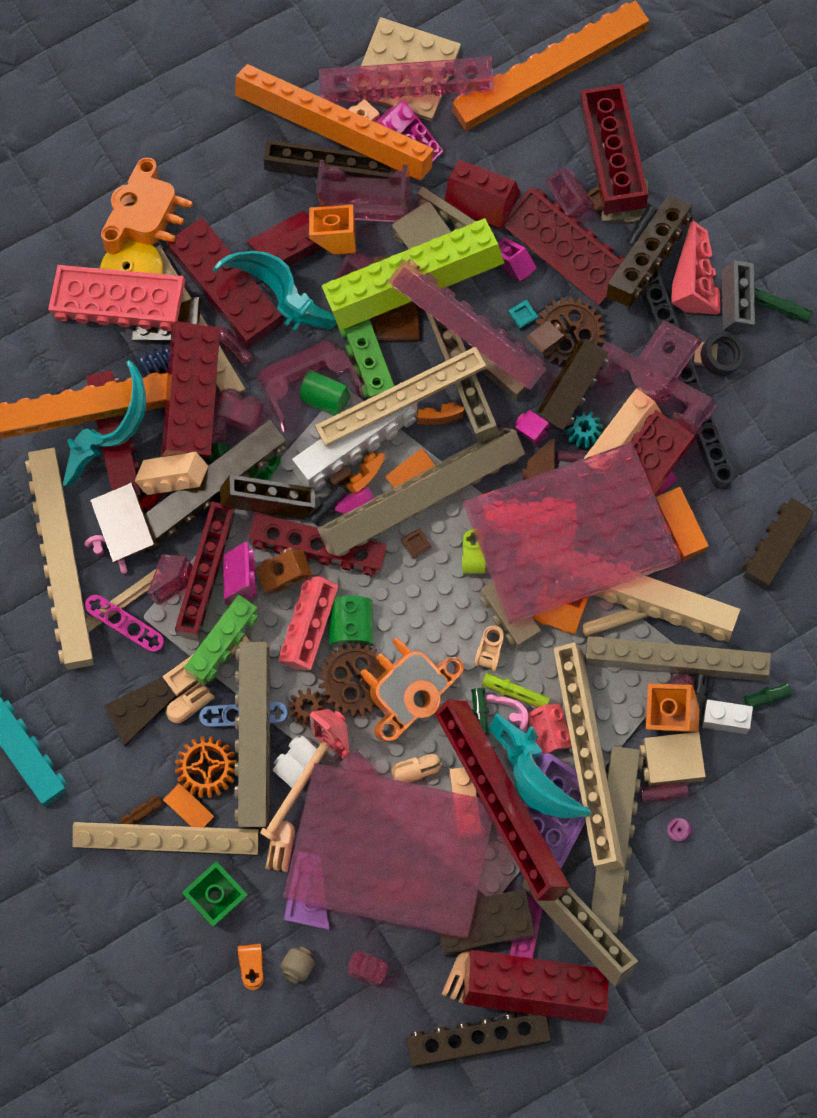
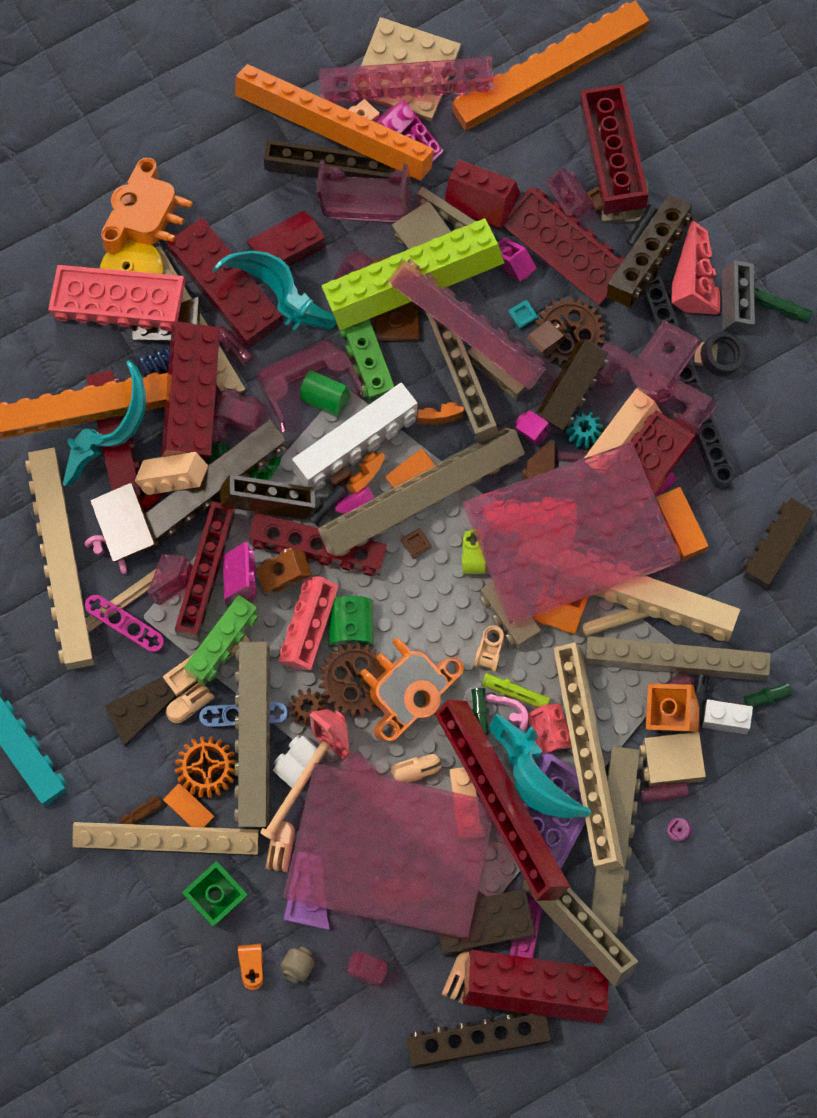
orange slope [309,205,356,254] -> none
tan plate [315,347,486,447] -> none

